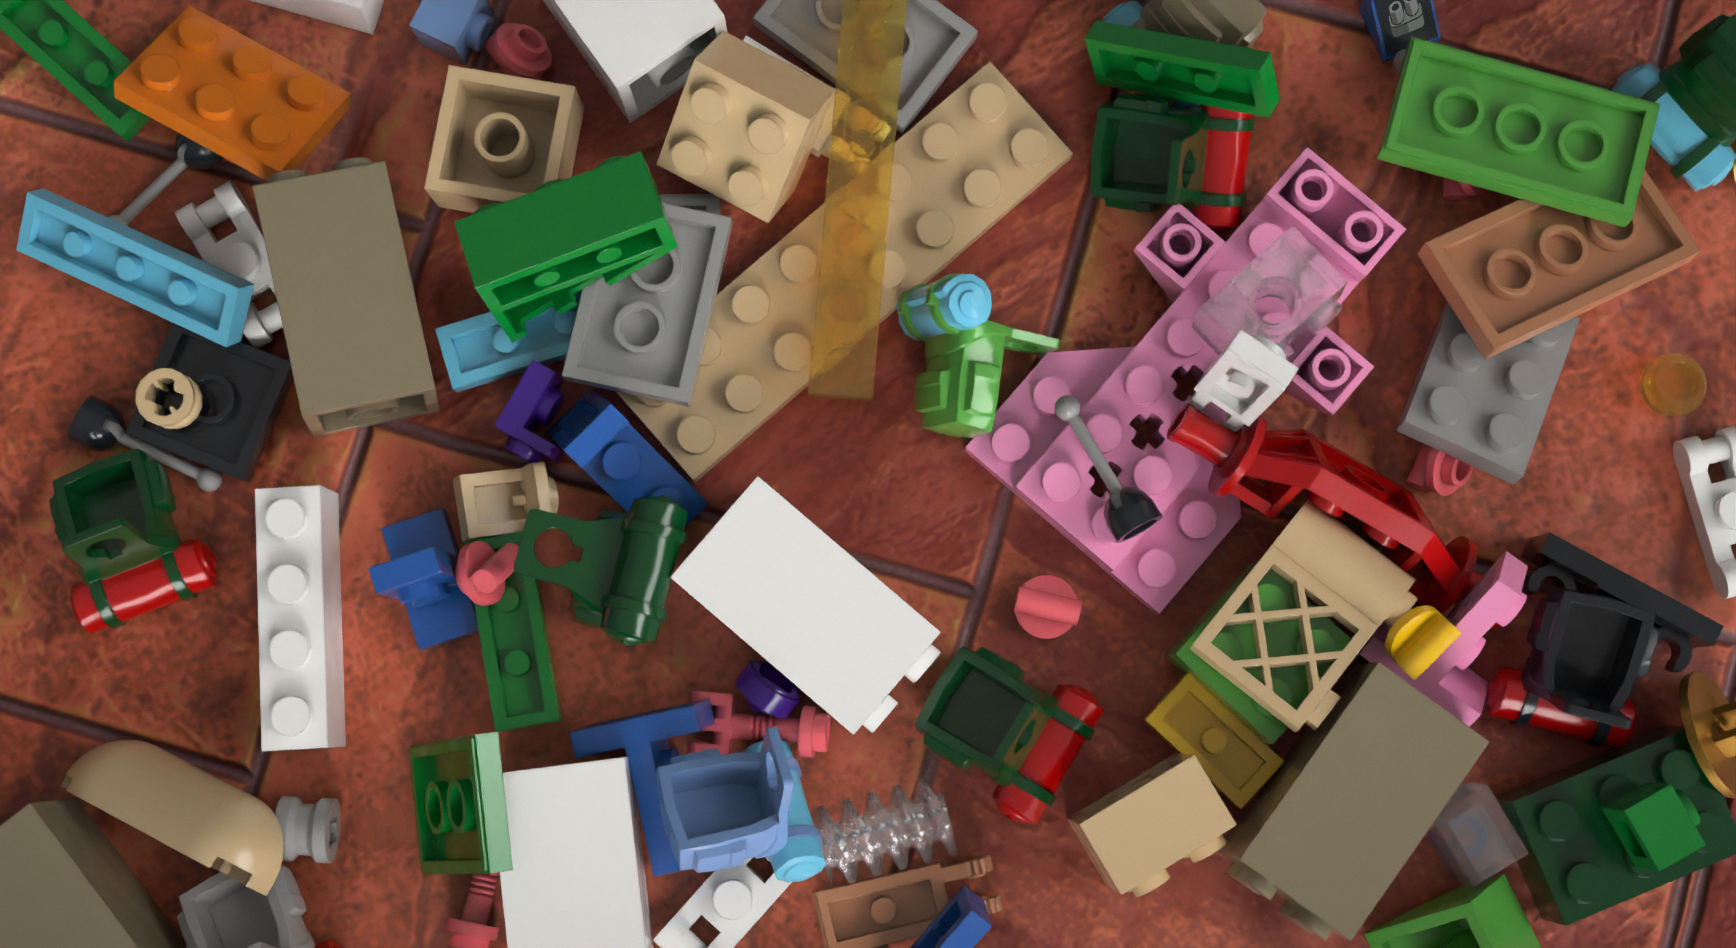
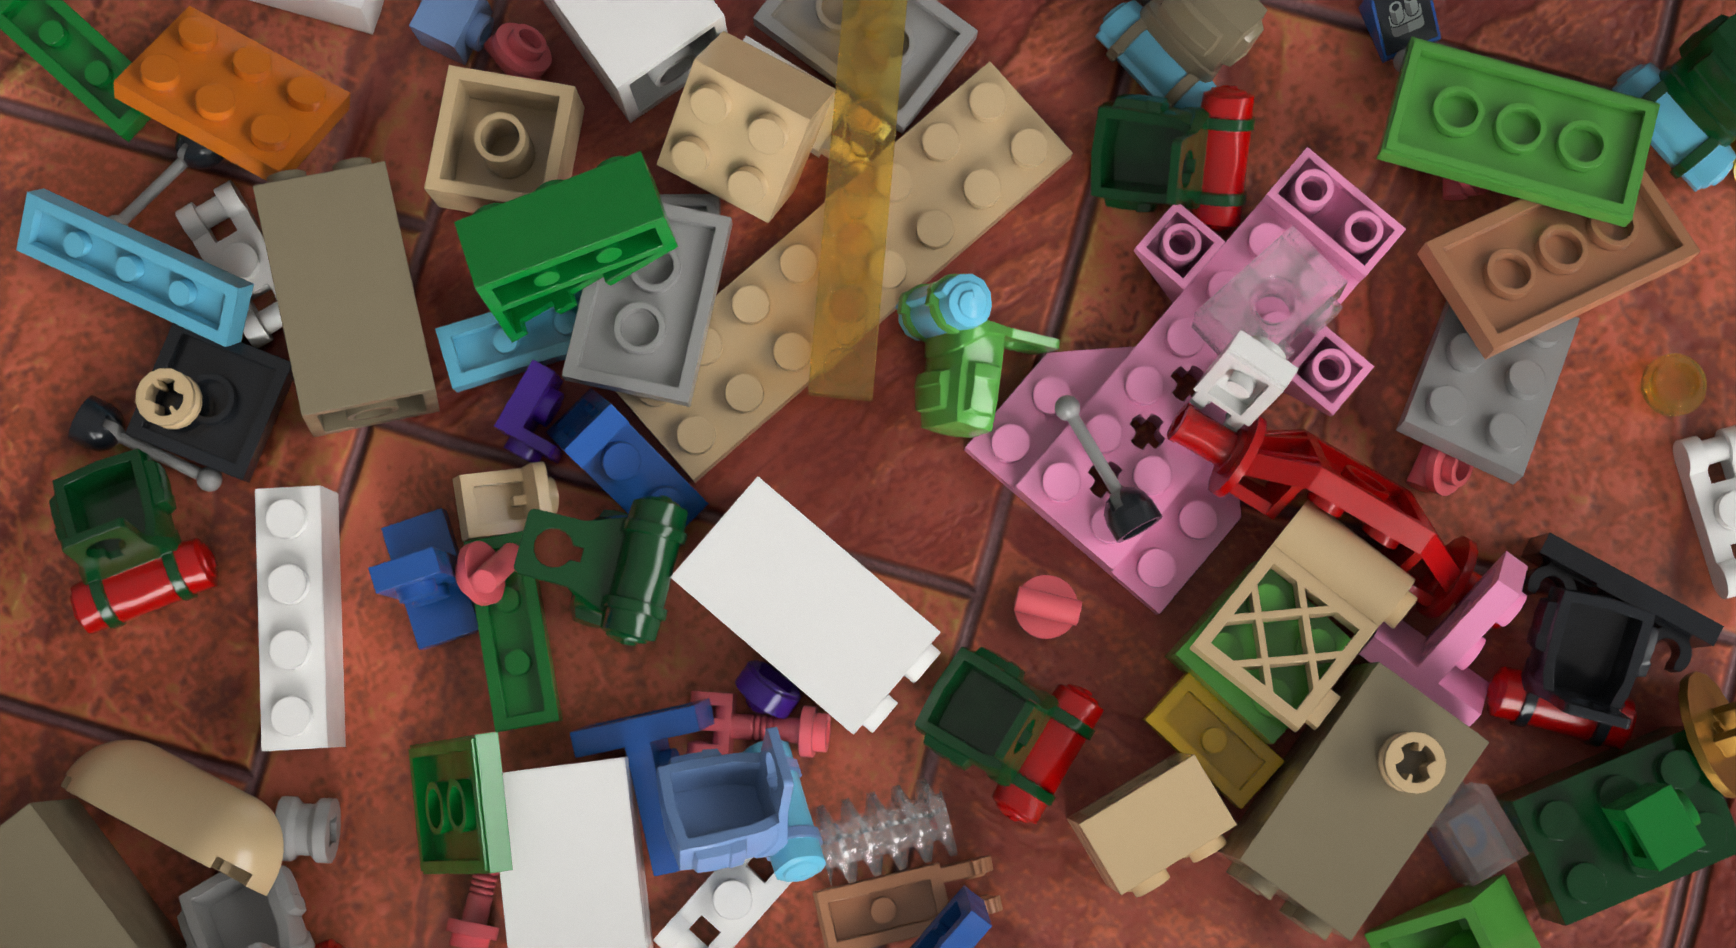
green plate [1084,21,1280,118] -> none
yellow plate [1385,605,1462,681] -> none
none -> tan bush [1377,731,1446,794]

